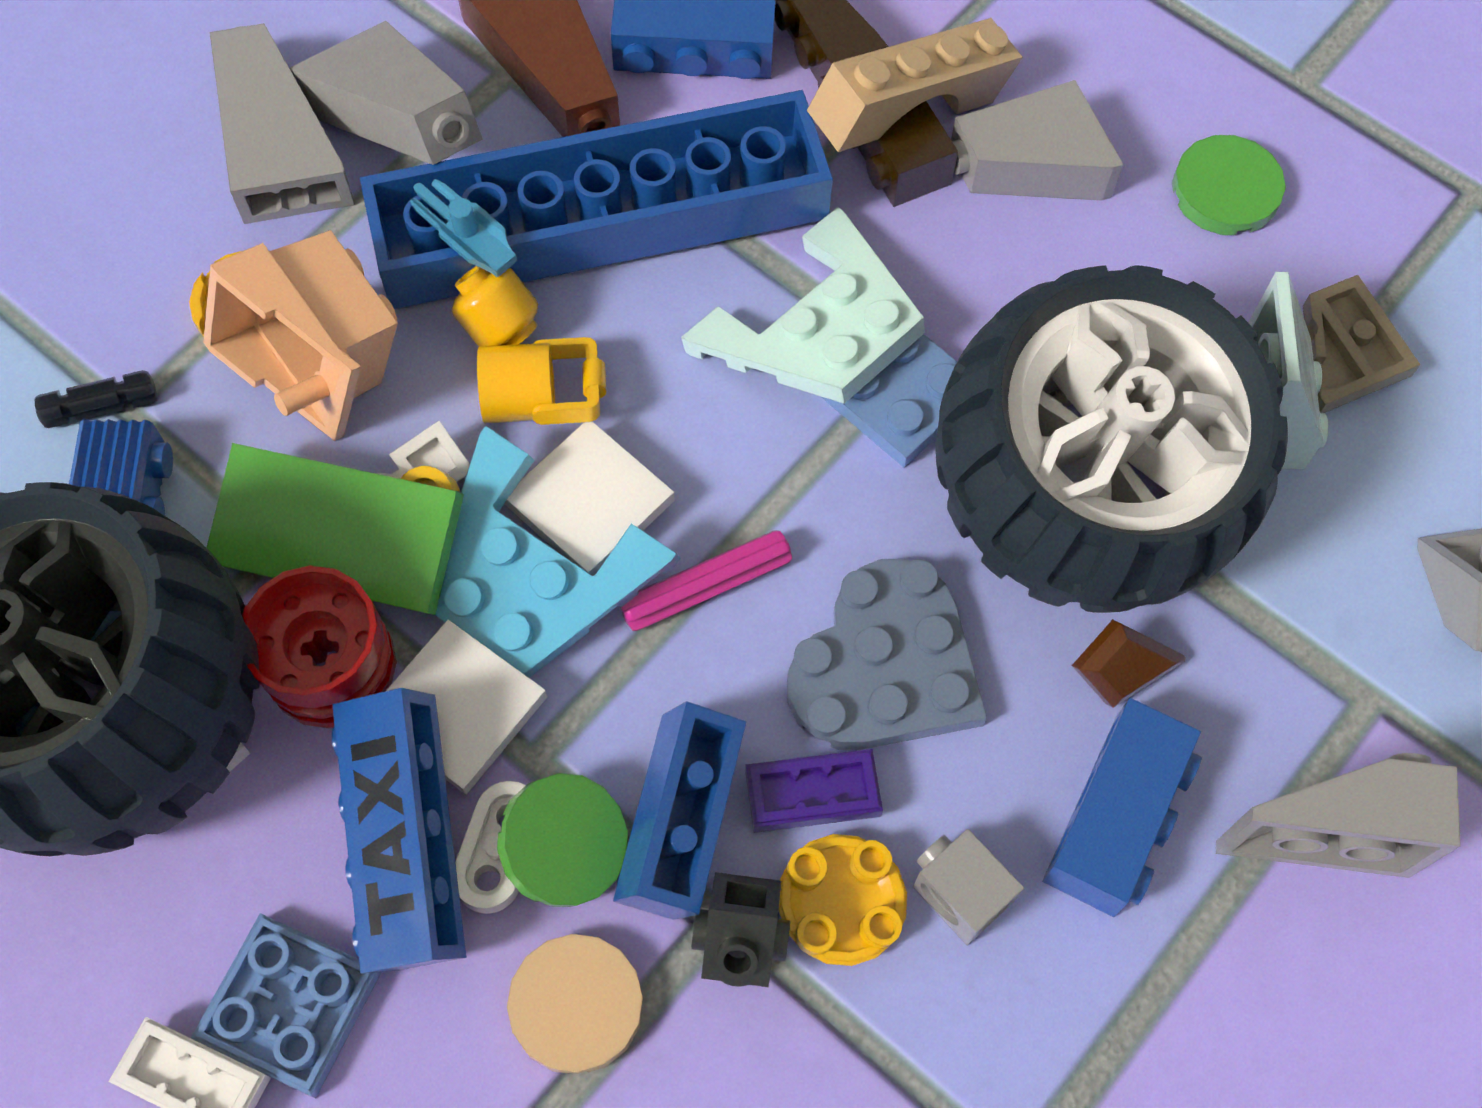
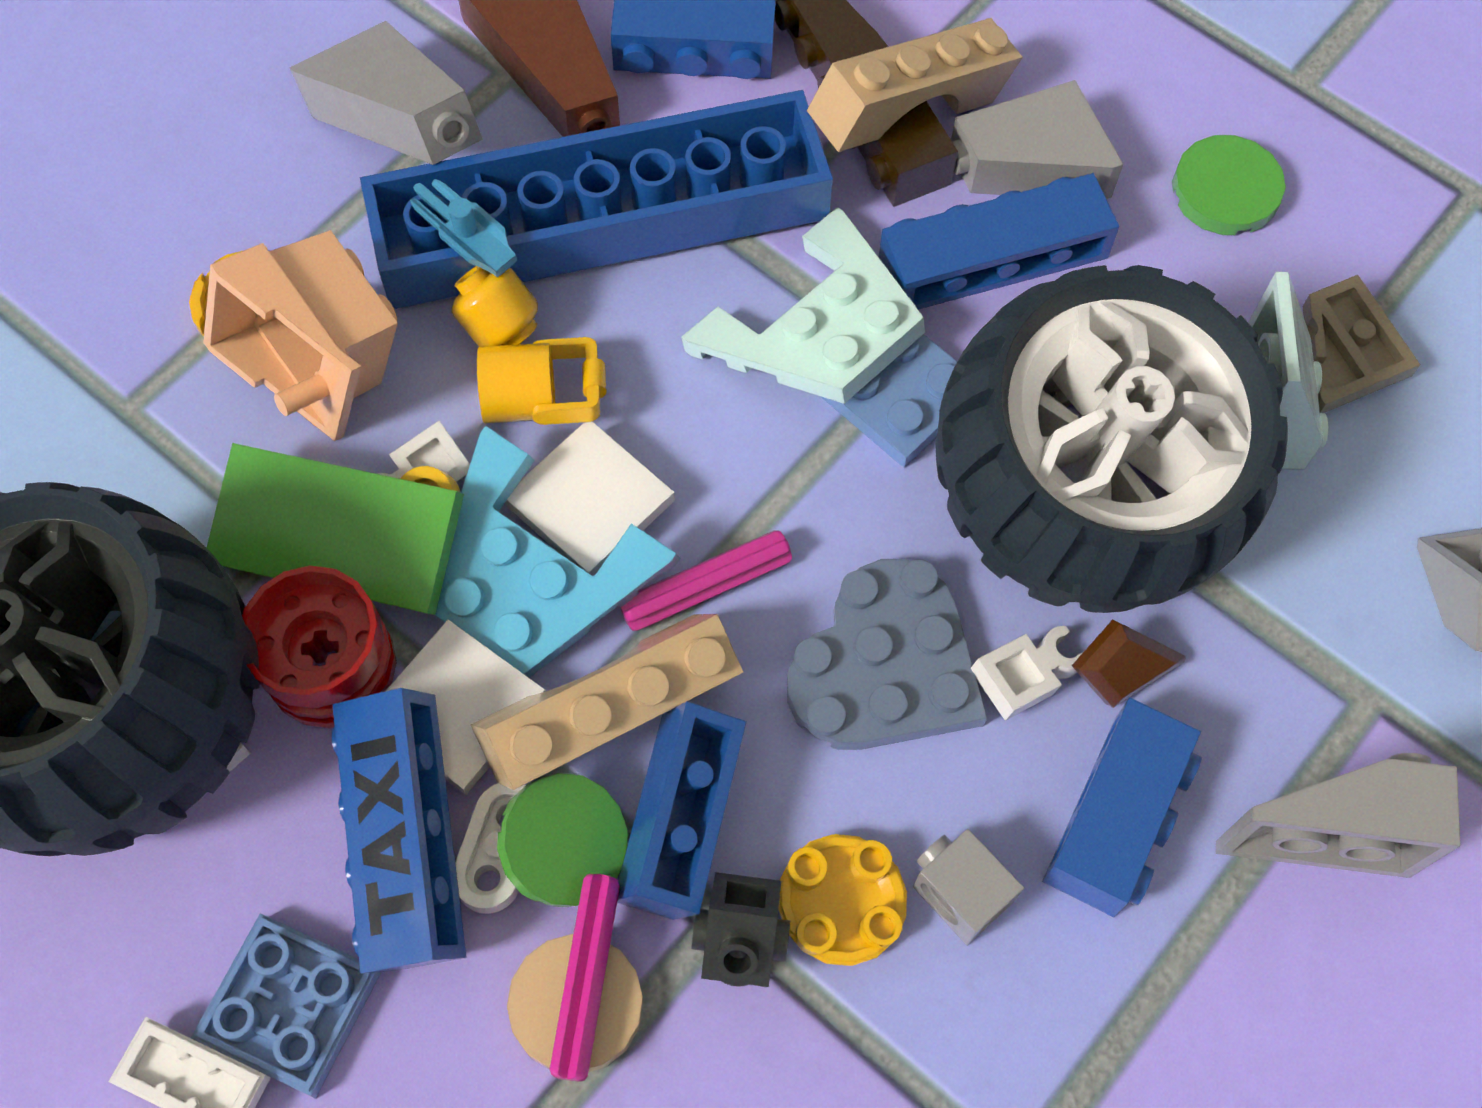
black axle [34,370,157,428] -> none
blue brick [69,419,173,515] -> none
light grey slope [210,23,354,224] -> none
dark purple plate [745,749,883,833] -> none
none -> tan arch [471,614,743,790]
none -> dark pink axle [550,874,620,1082]
none -> blue brick [878,173,1120,310]
none -> white plate [971,626,1082,721]

